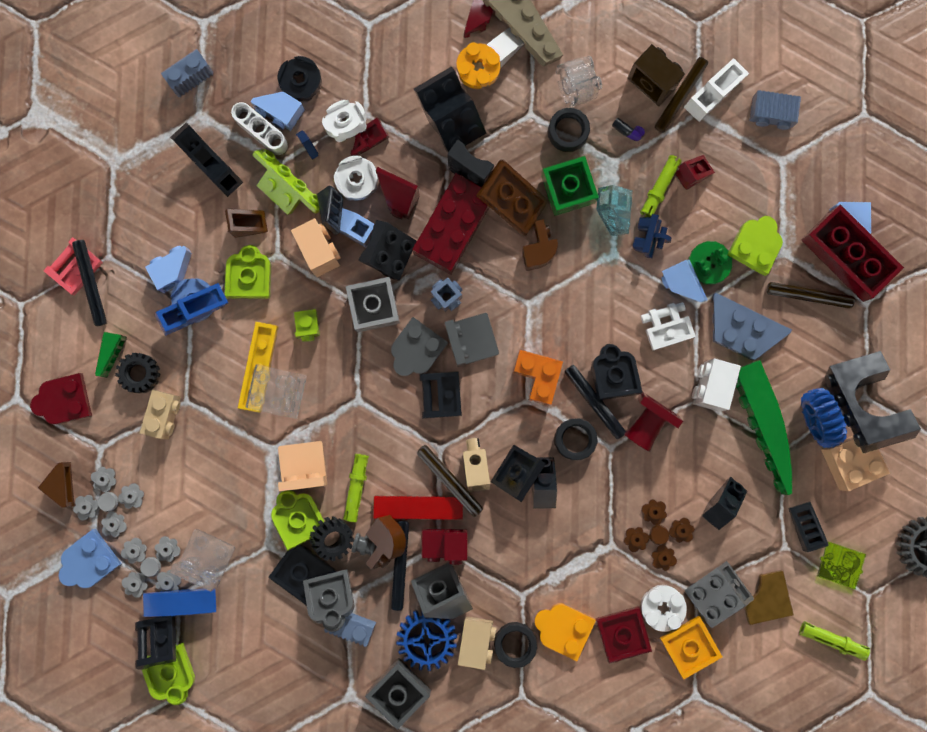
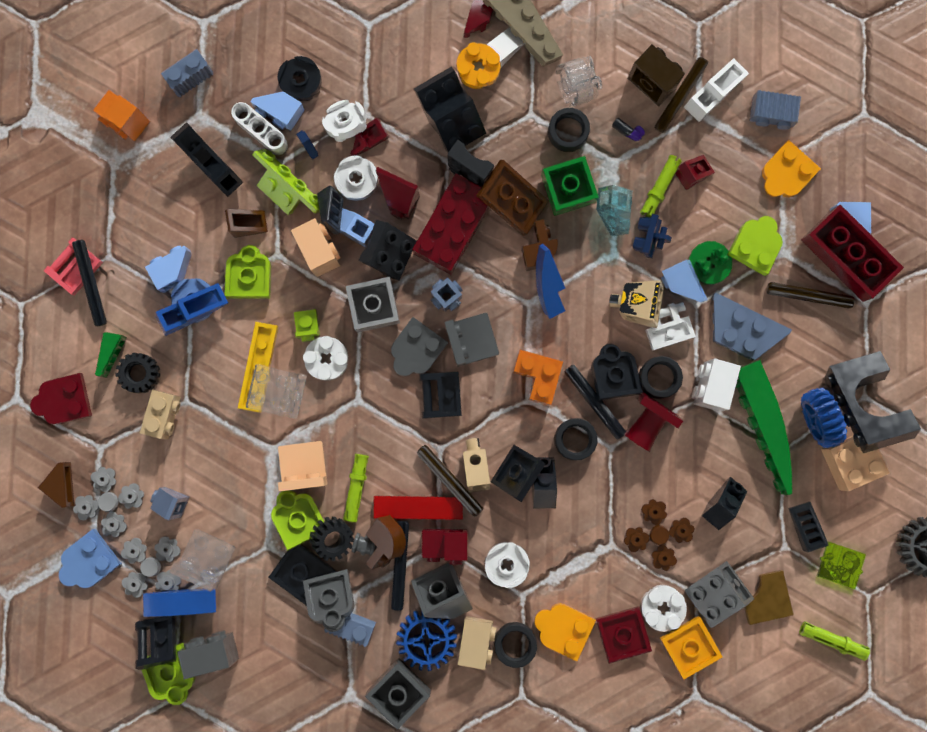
none -> orange brick [93,90,150,142]
none -> sand blue slope [150,487,189,520]
none -> dark grey brick [177,630,239,679]
none -> white plate [303,336,348,380]
none -> white plate [485,542,530,588]
none -> blue slope [536,244,565,319]
none -> torso [609,280,664,328]
none -> black tyre [639,356,683,399]
none -> light orange plate [762,140,821,198]

